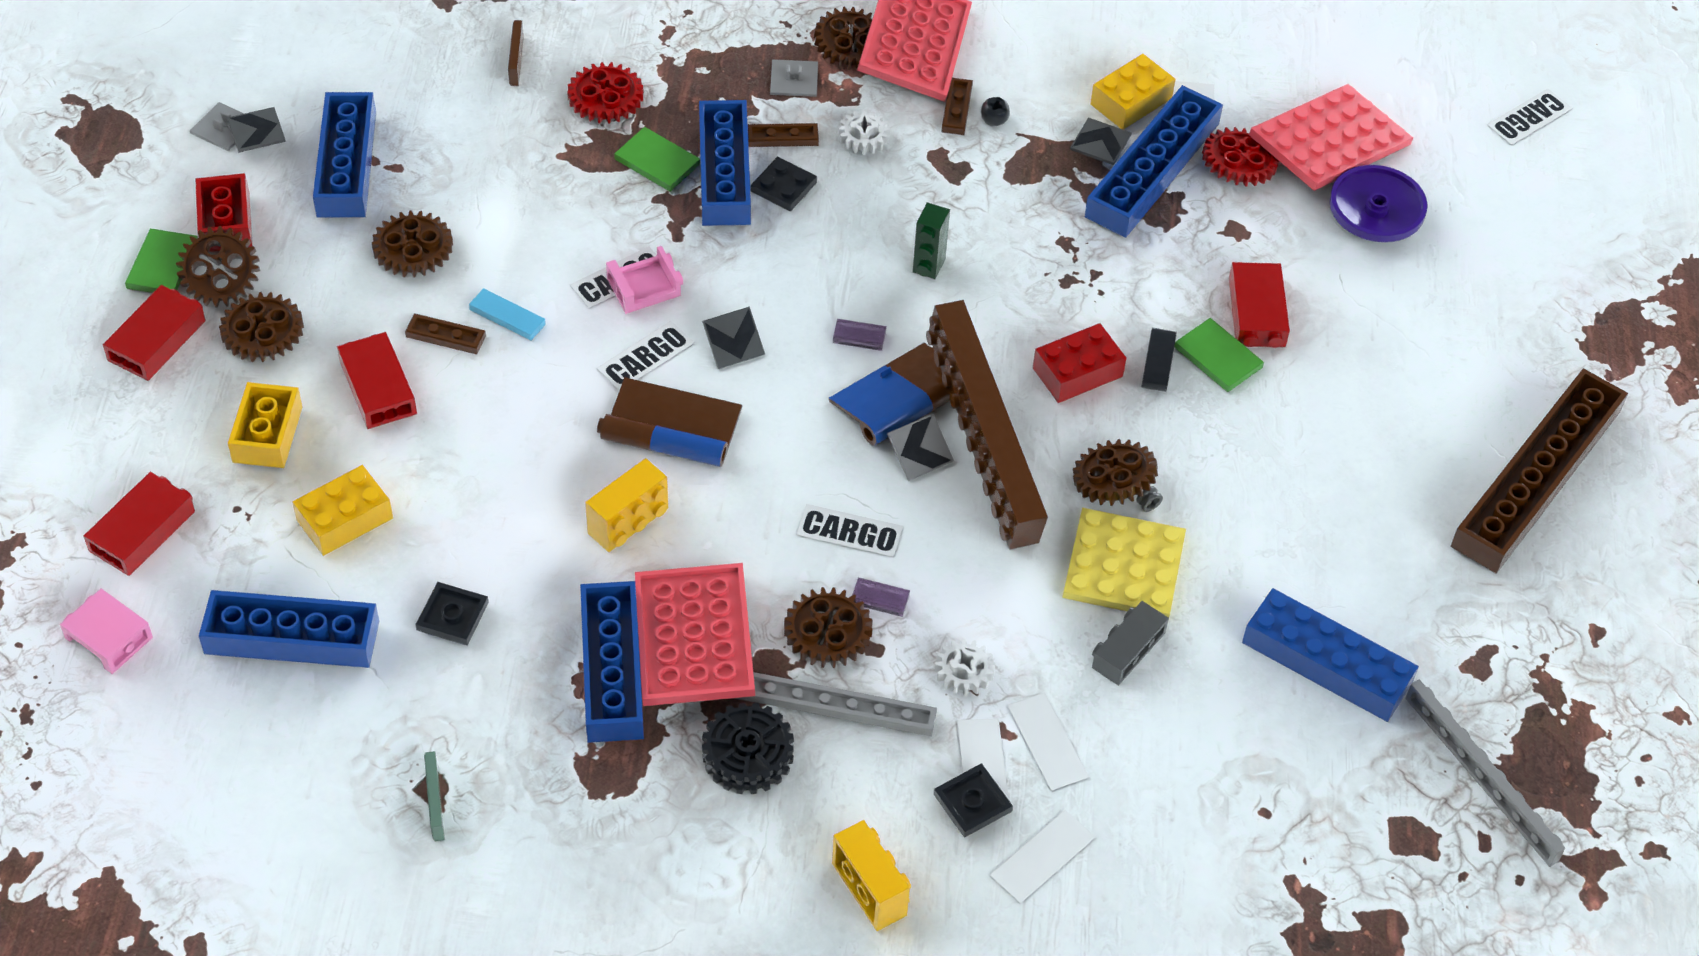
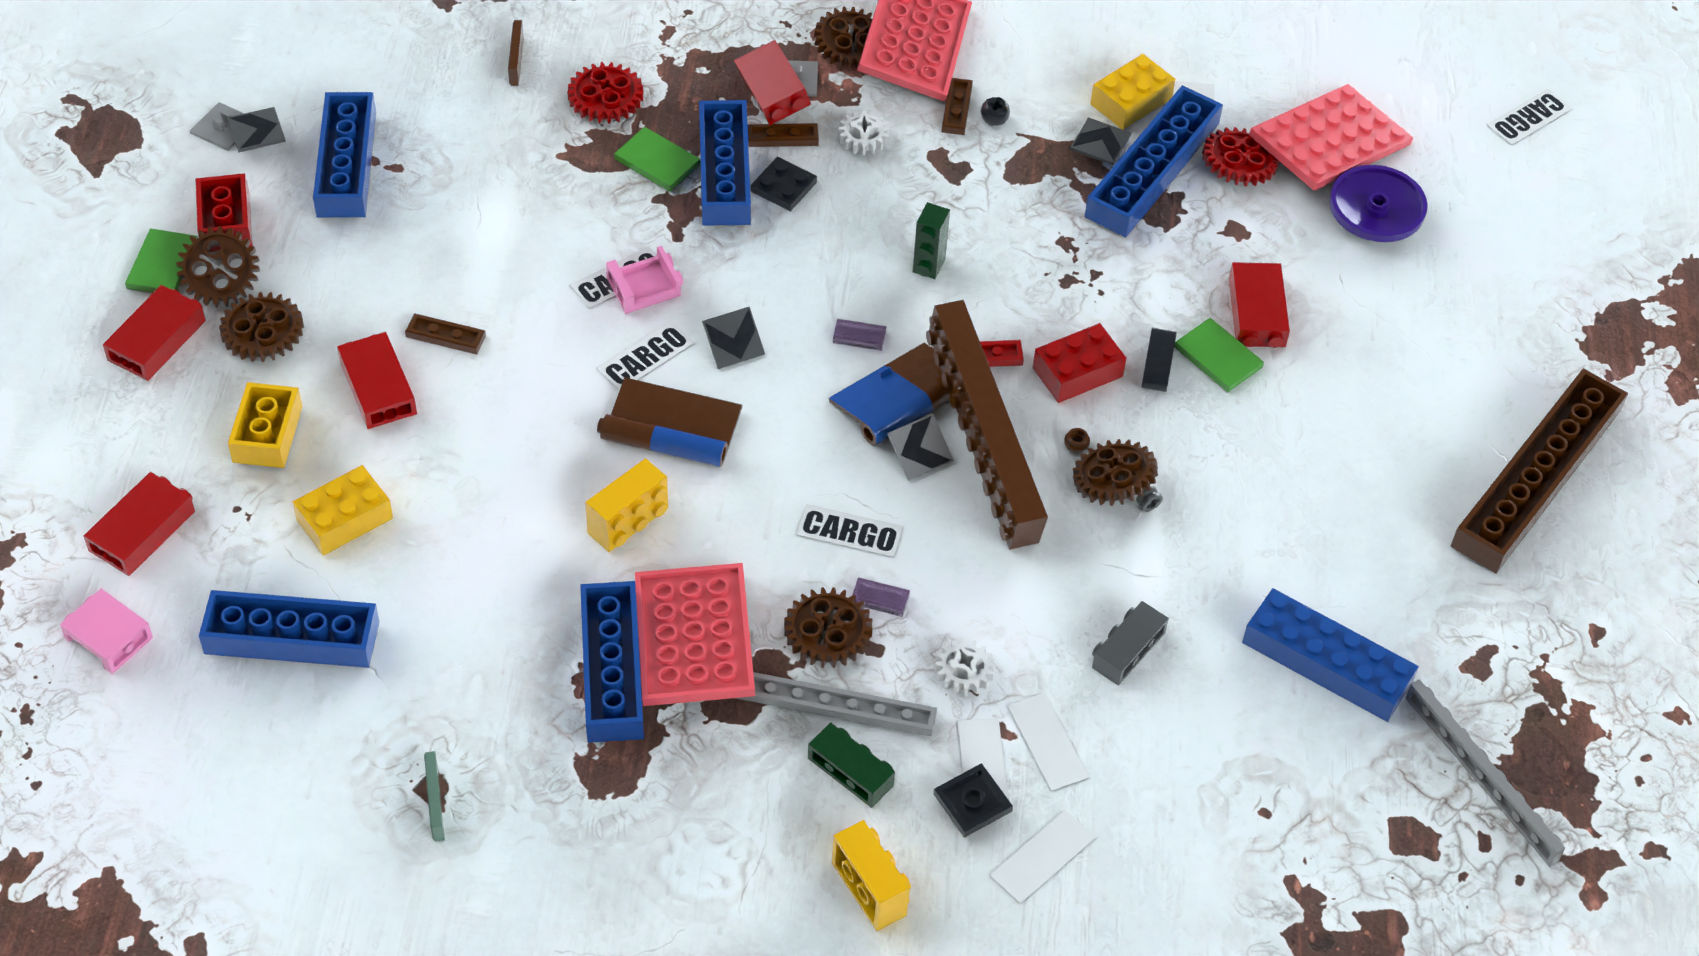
reddish brown gear [372,210,453,278] -> none
black plate [415,581,489,646] -> none
medium azure tile [469,288,546,341] -> none
black piece [702,702,794,794] -> none
light yellow plate [1062,508,1186,618] -> none
none -> brick [734,40,812,126]
none -> dark green brick [808,722,895,808]
none -> red plate [980,340,1024,367]
none -> reddish brown plate [1064,428,1090,453]

